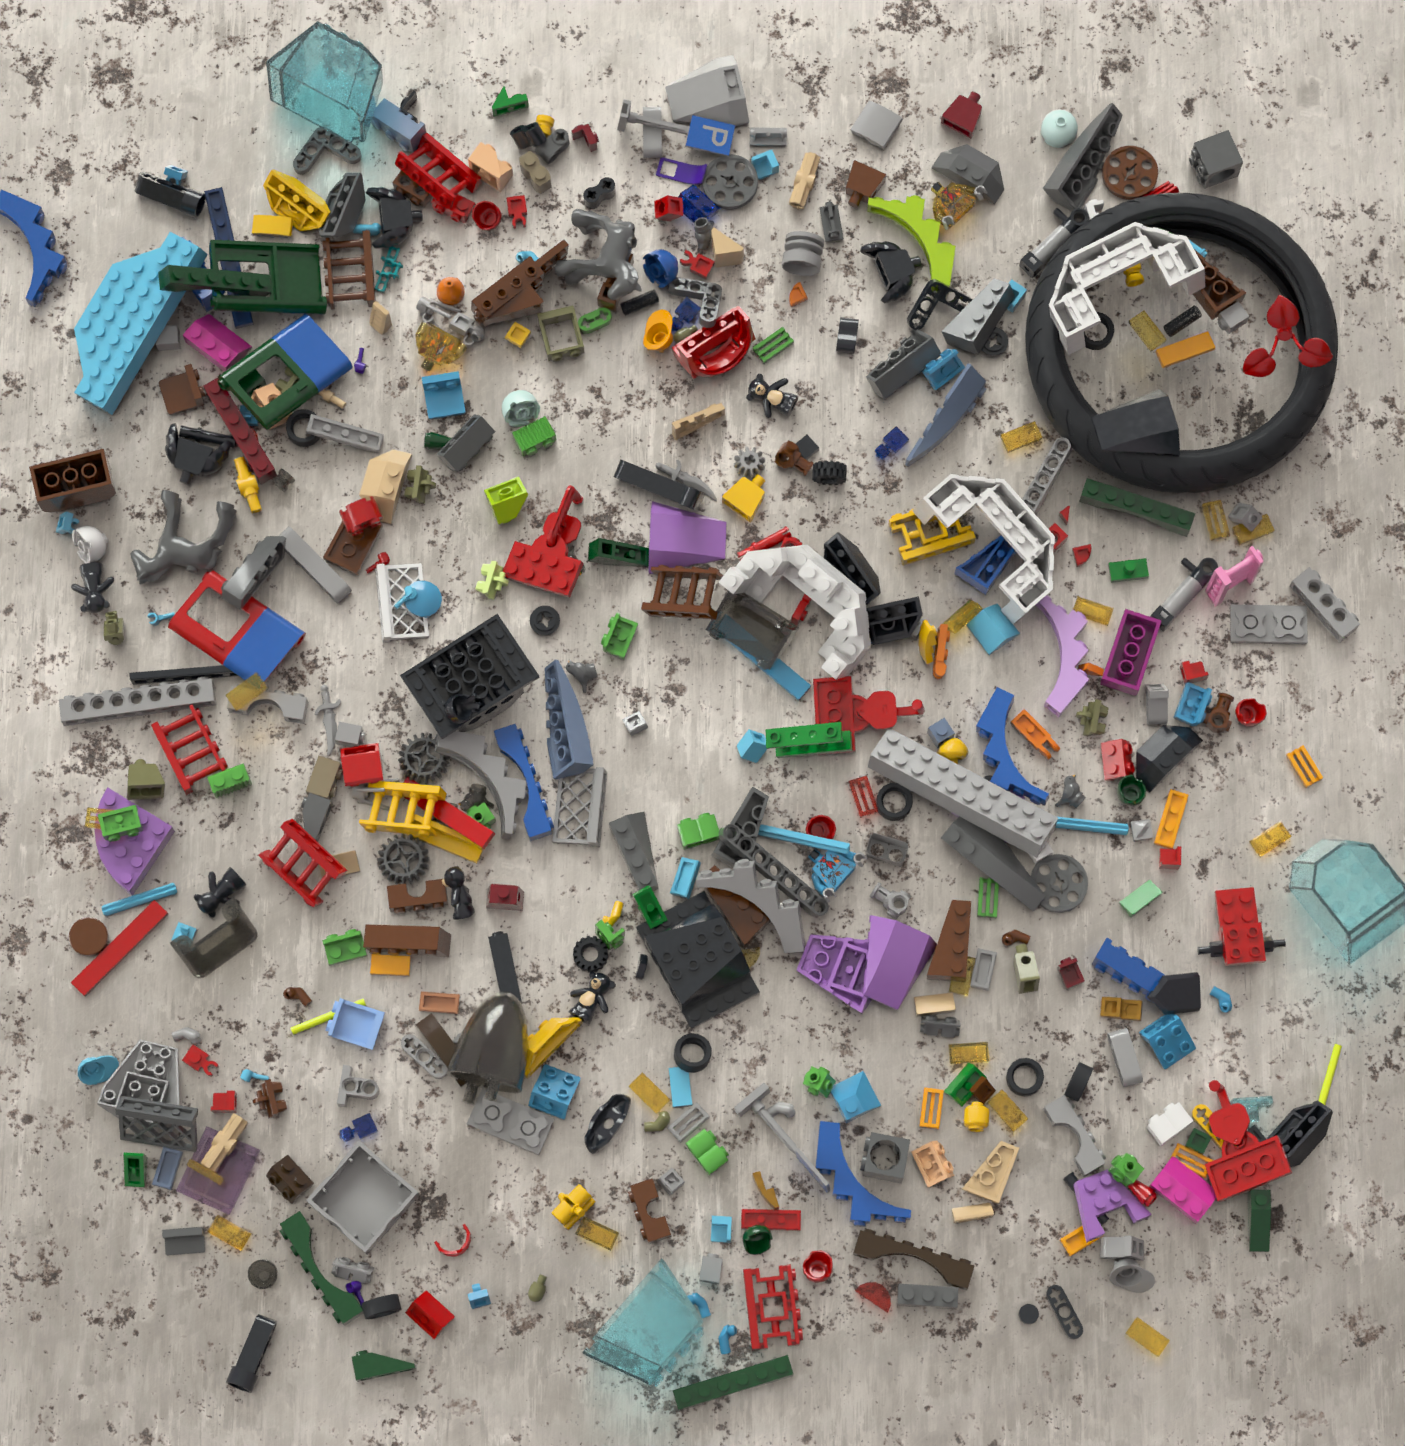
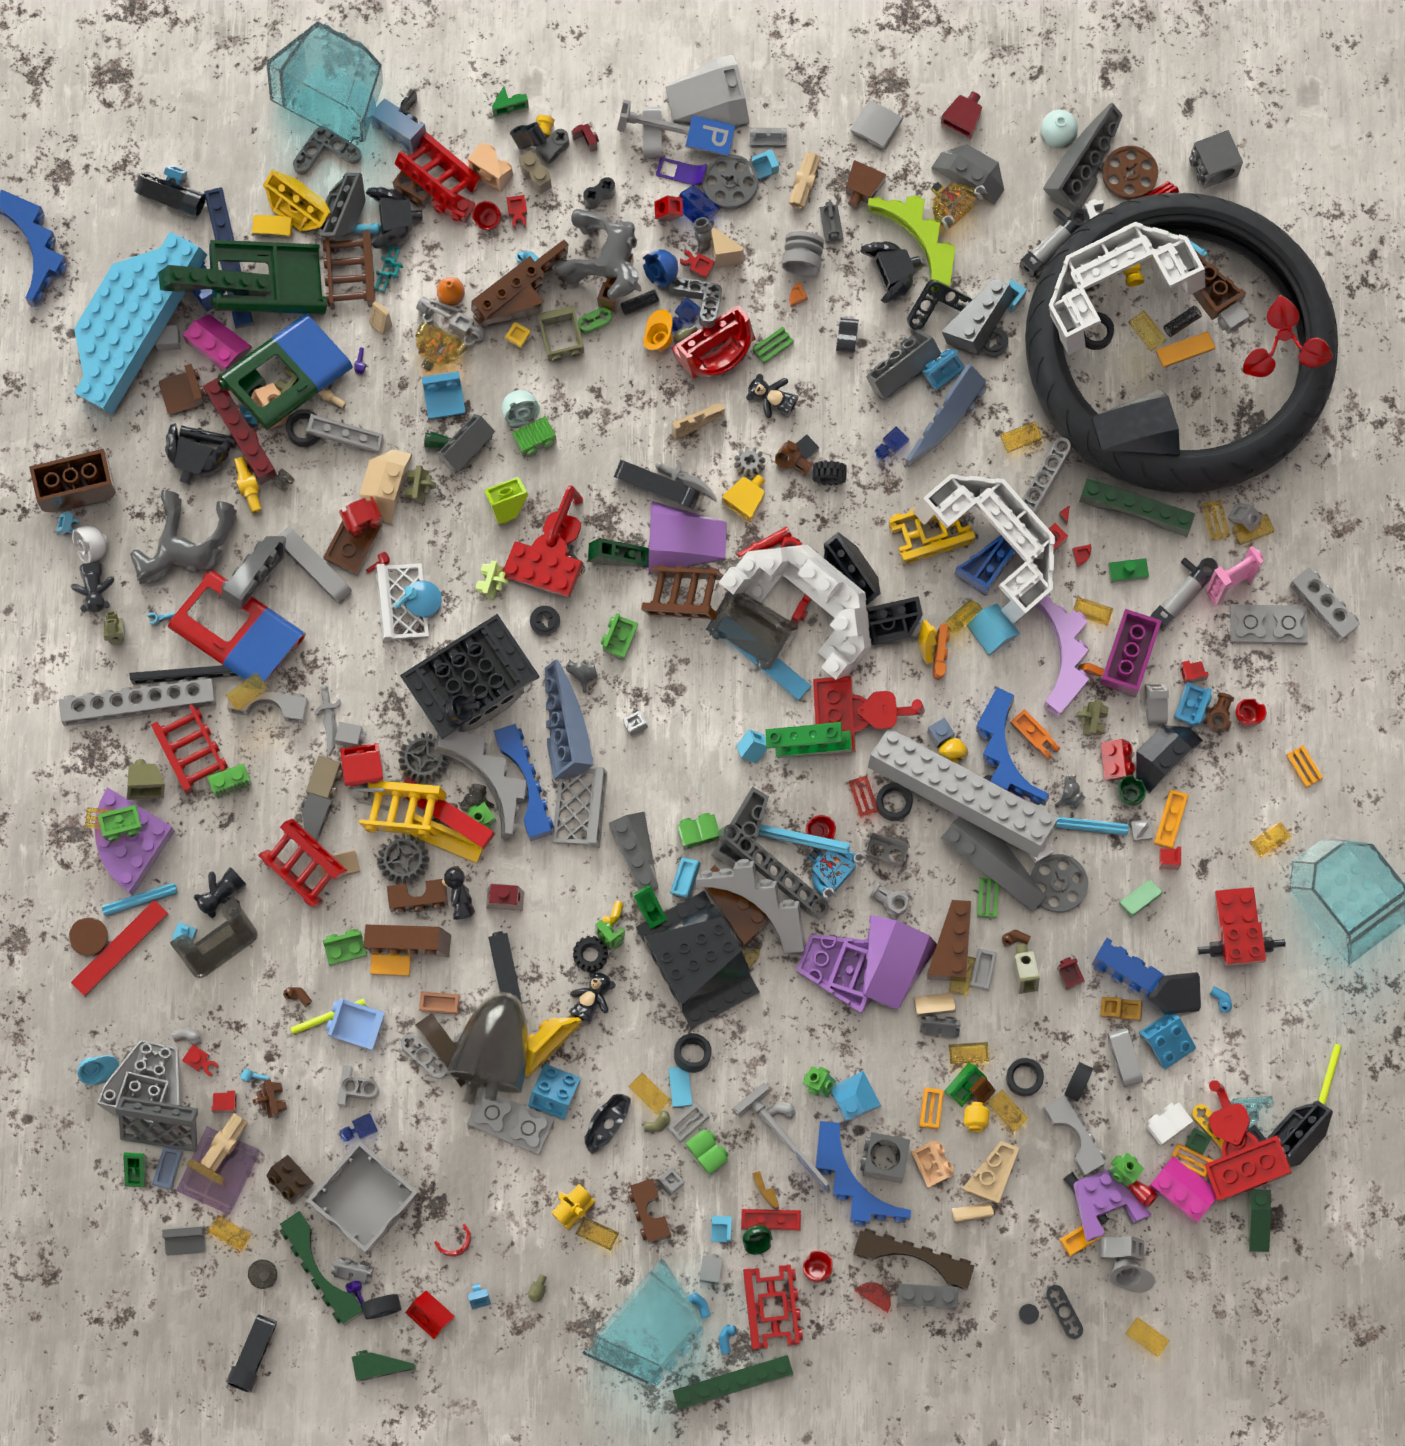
black tile [635,954,648,980] -> none

